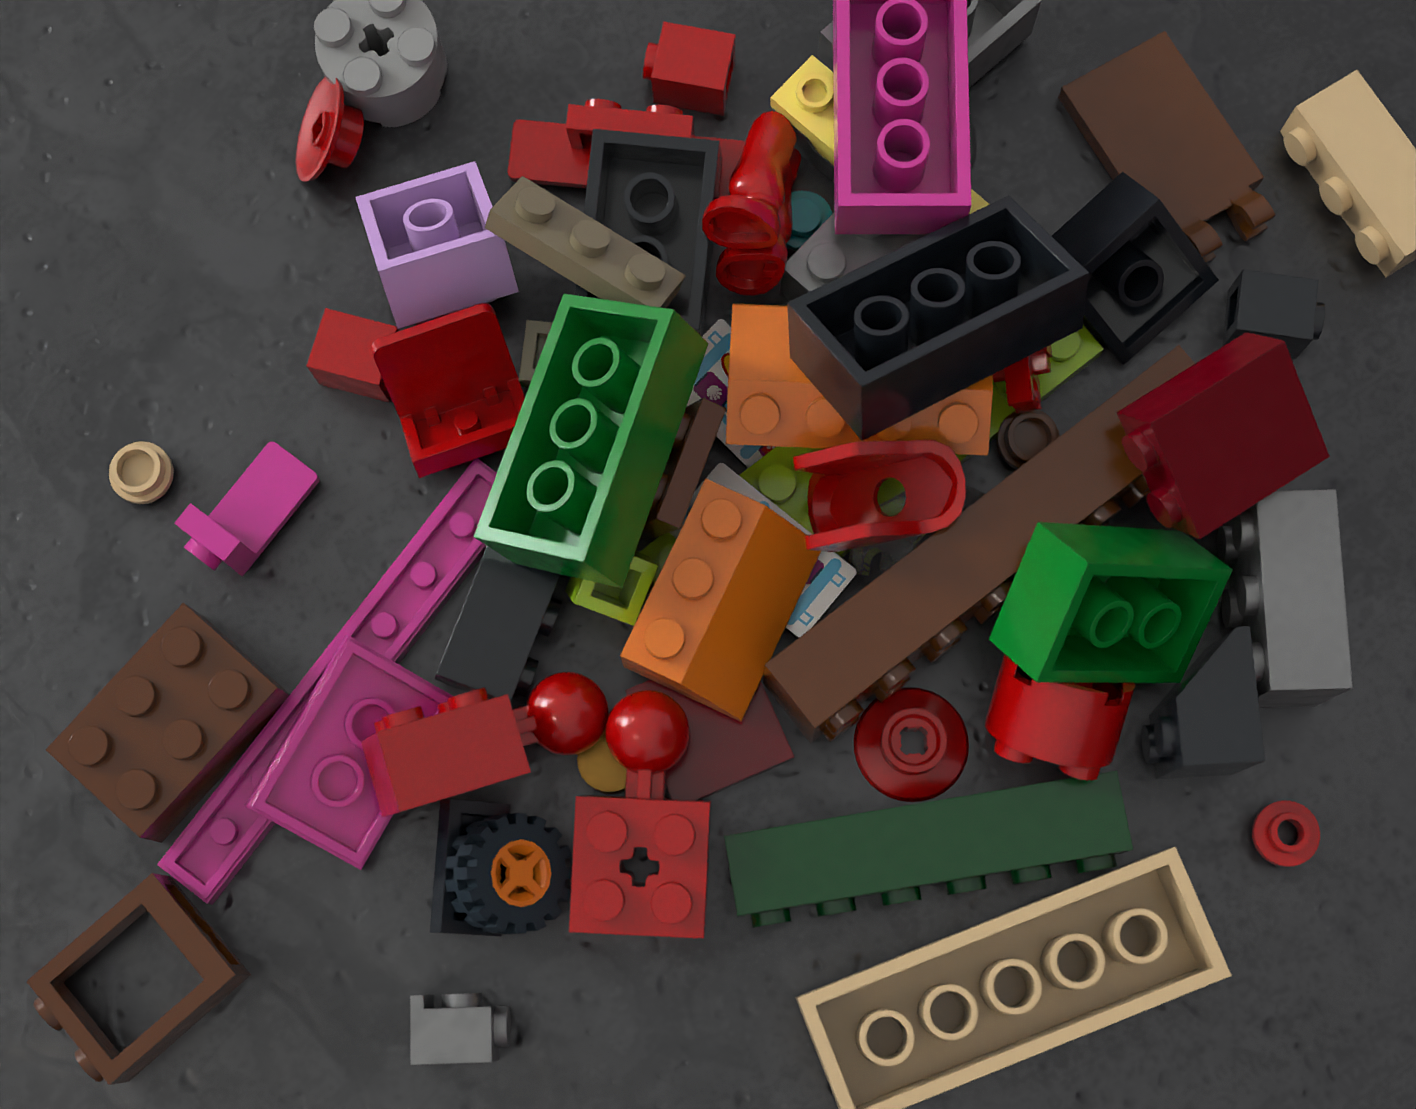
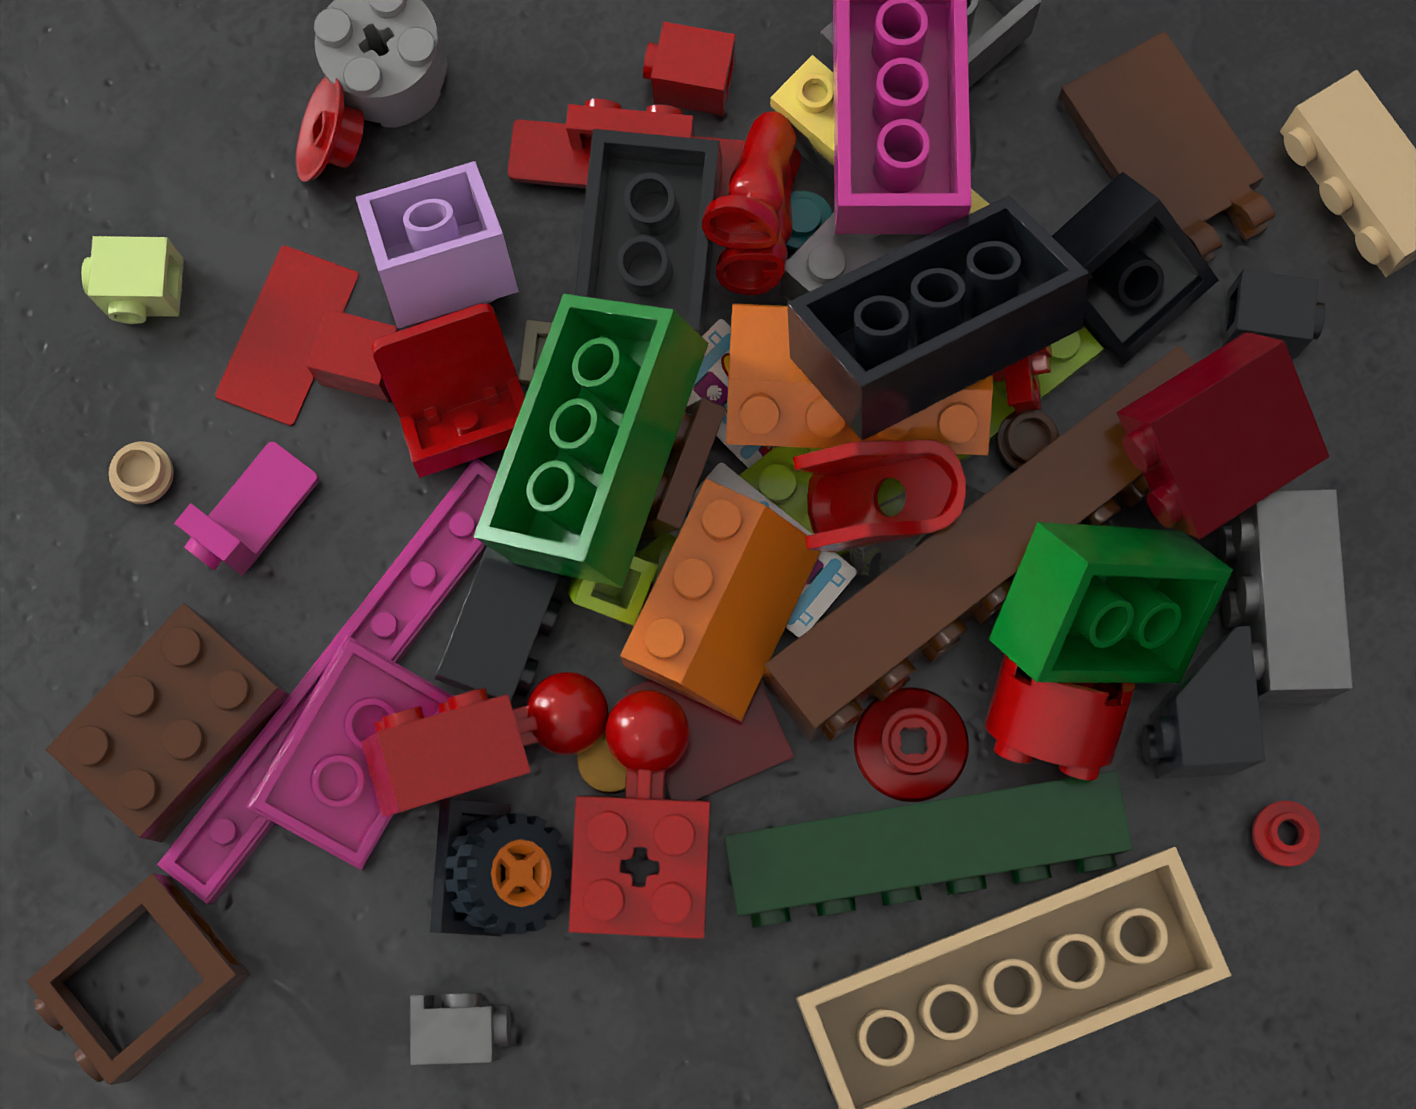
dark tan plate [484,176,686,308] -> none
none -> yellowish green brick [81,236,184,324]
none -> red sticker [215,245,359,425]

